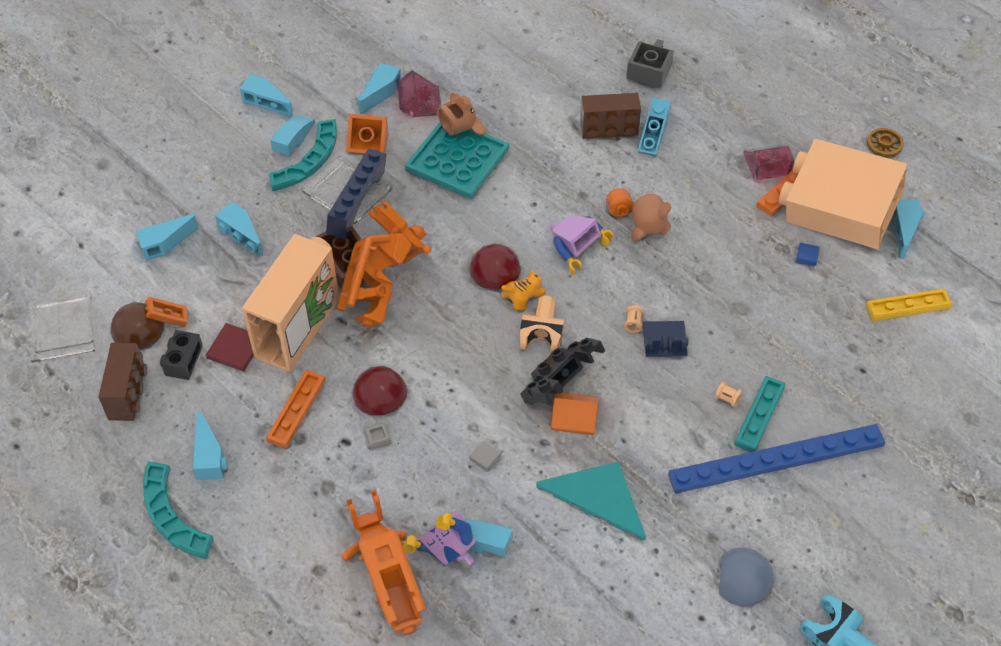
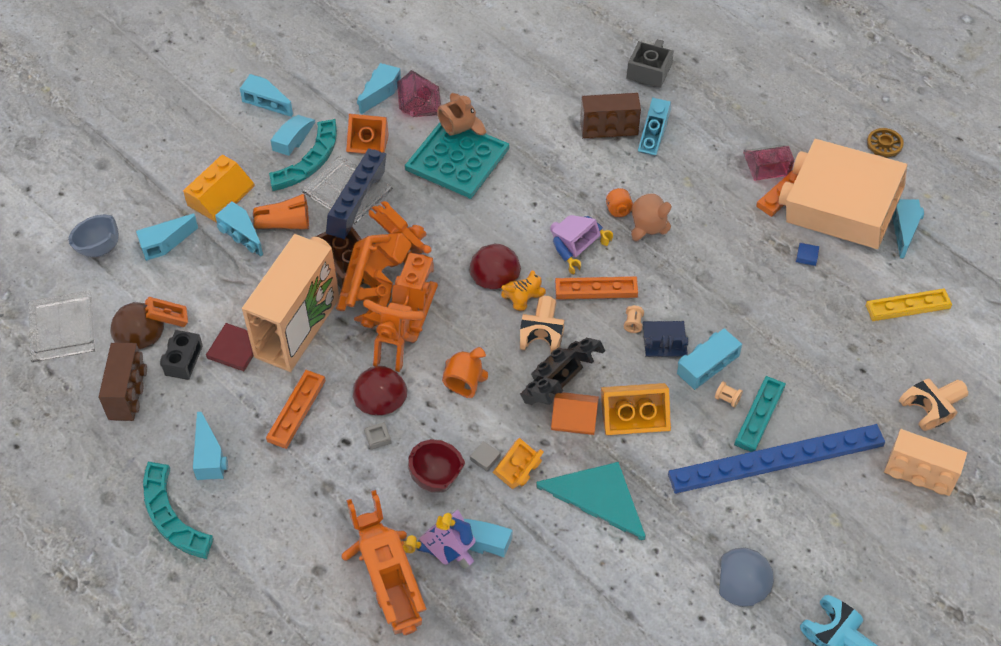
none -> sand blue cylinder [68,214,119,257]
none -> light orange slope [183,154,255,223]
none -> orange piece [253,194,309,229]
none -> orange piece [363,253,438,372]
none -> dark red cylinder [408,439,465,493]
none -> orange piece [442,347,488,398]
none -> light orange bracket [492,438,544,489]
none -> orange plate [555,276,638,299]
none -> light orange slope [601,383,671,435]
none -> medium azure brick [677,328,742,390]
none -> light nougat brick [884,429,967,496]
none -> light nougat connector [899,379,968,431]

